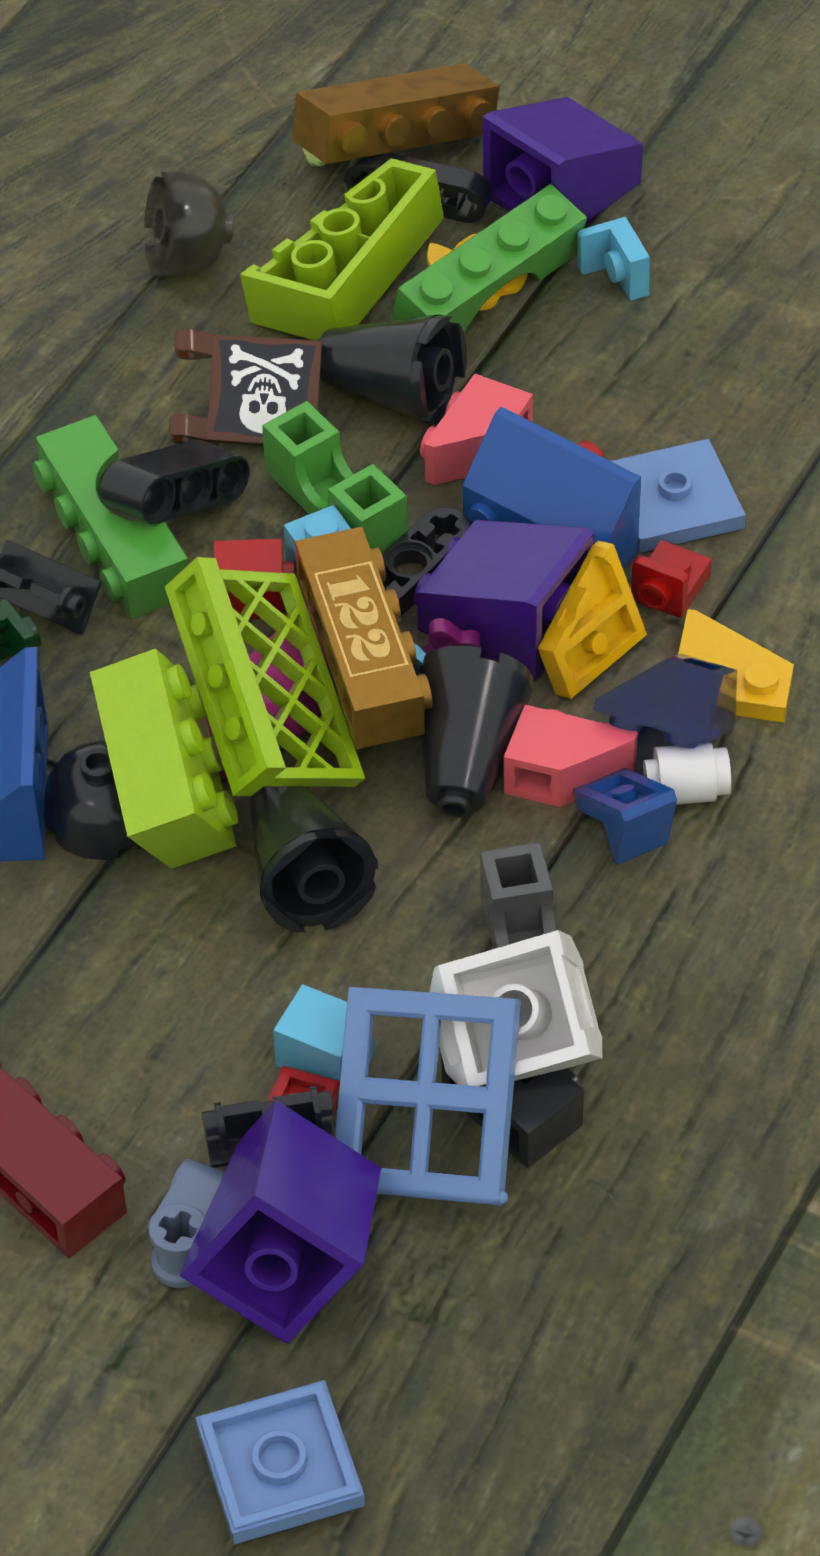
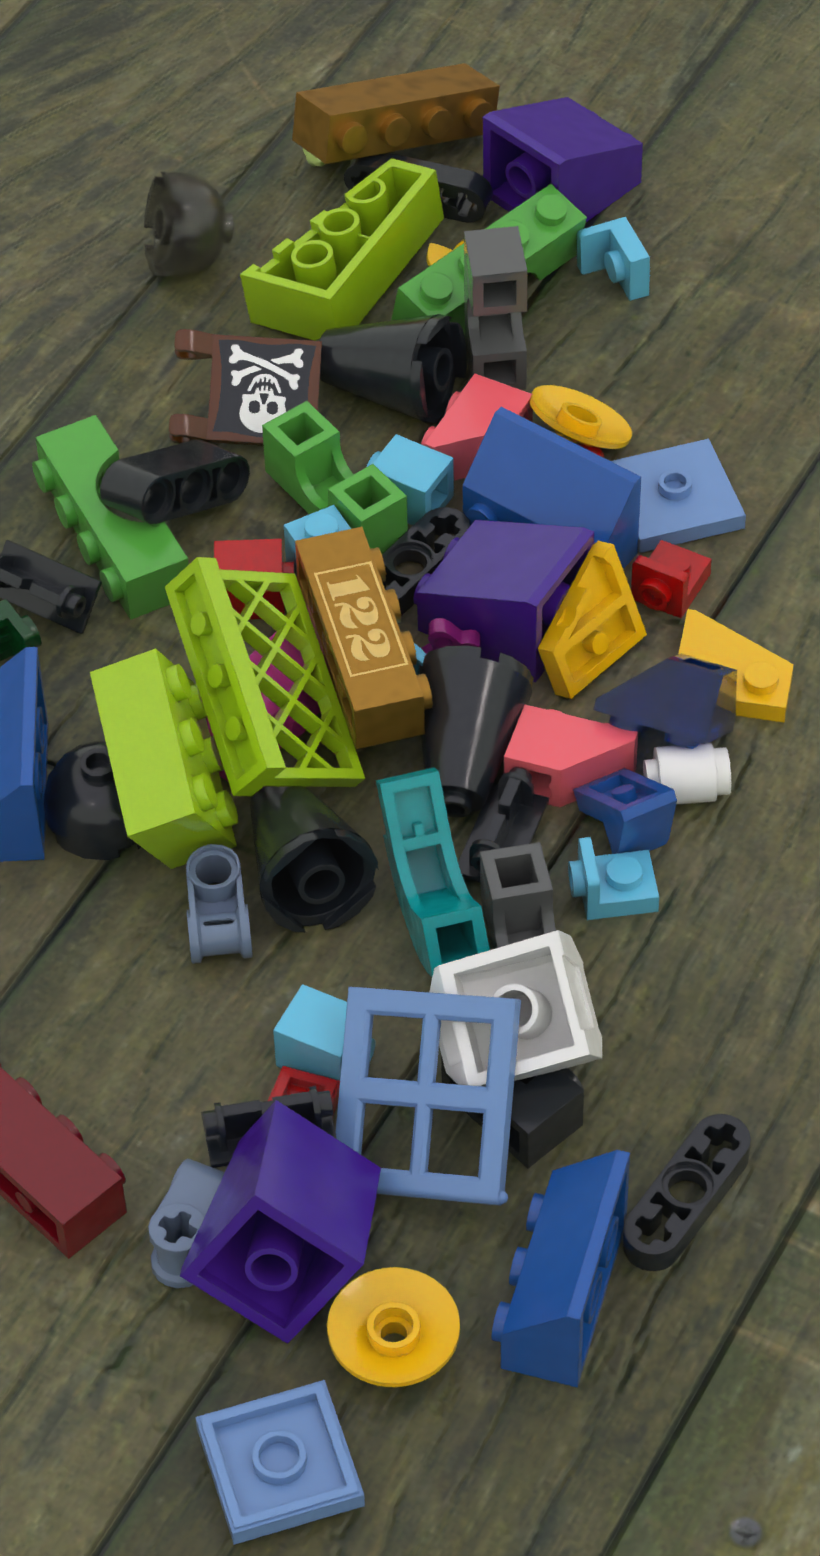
none -> sand blue piece [186,844,253,964]
none -> yellow dish [327,1267,460,1387]
none -> medium azure brick [367,434,454,525]
none -> teal arch [376,768,490,977]
none -> black hinge [458,767,549,882]
none -> dark grey arch [464,226,528,390]
none -> blue slope [491,1150,630,1388]
none -> yellow dish [530,385,632,449]
none -> medium azure bracket [568,837,659,920]
none -> black beam [623,1114,751,1271]

